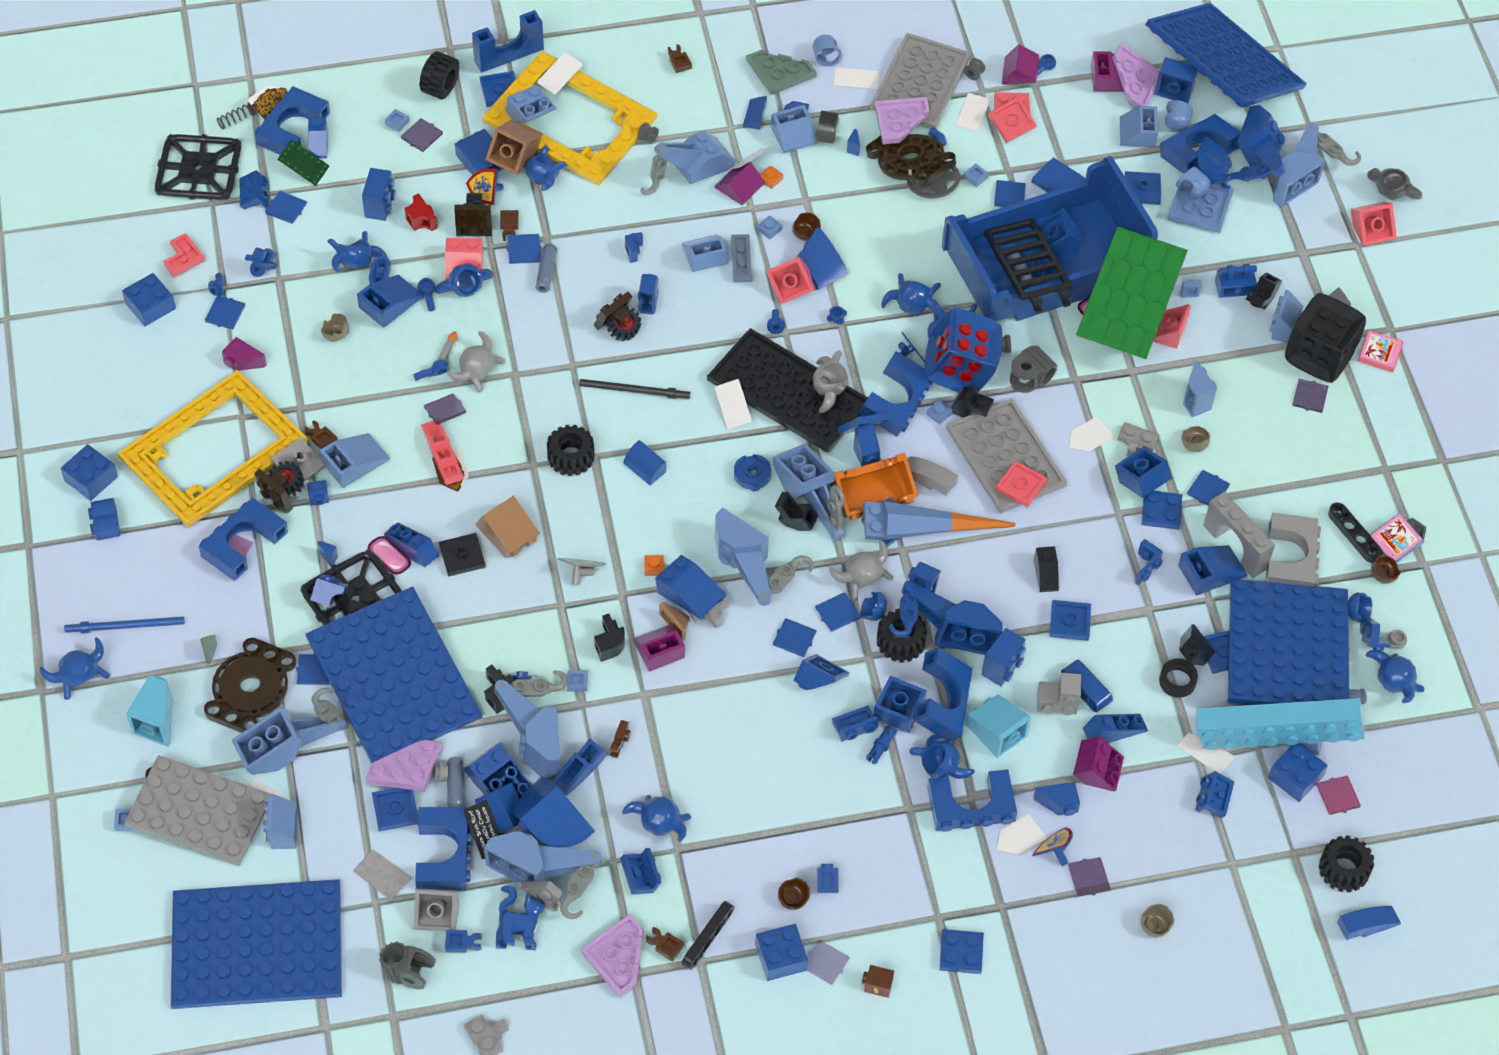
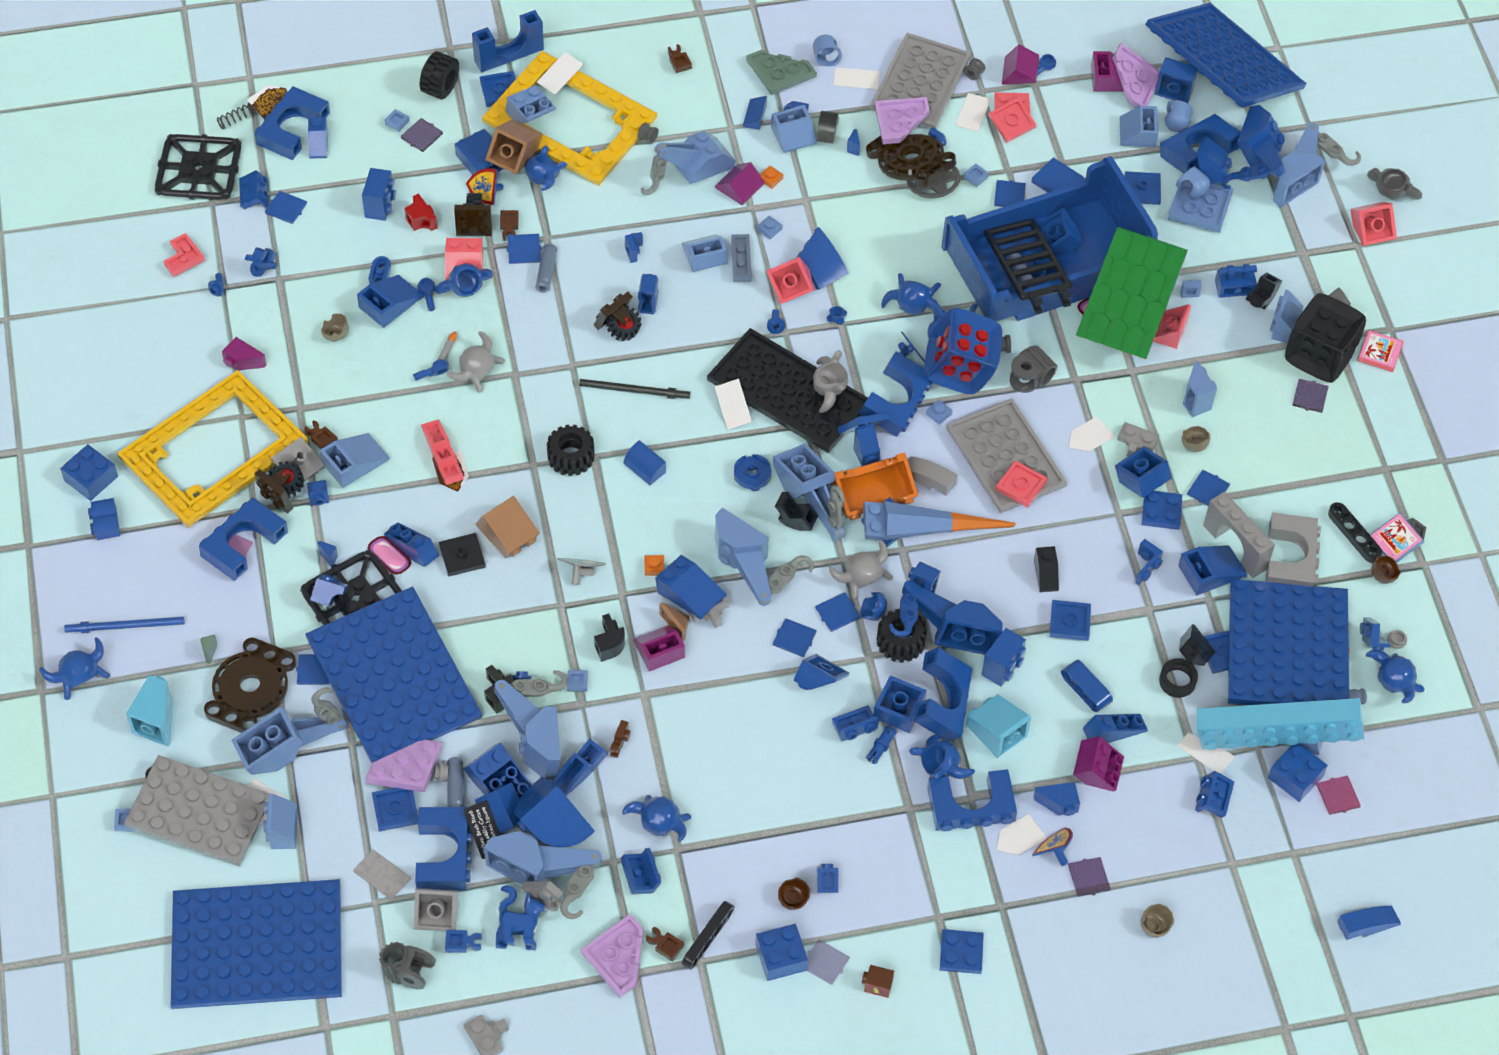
blue brick [122,273,176,327] -> none
blue piece [205,296,245,330] -> none
dark green sticker [277,140,329,186] -> none
blue piece [327,231,388,273] -> none
clear purple piece [424,393,466,425] -> none
white sticker [730,146,773,169] -> none
reddish brown hair [792,212,821,242] -> none
black brick [951,387,994,418] -> none
light grey brick [1037,673,1081,715] -> none
black tyre [1319,835,1374,893] -> none
blue hair [1347,592,1372,623] -> none

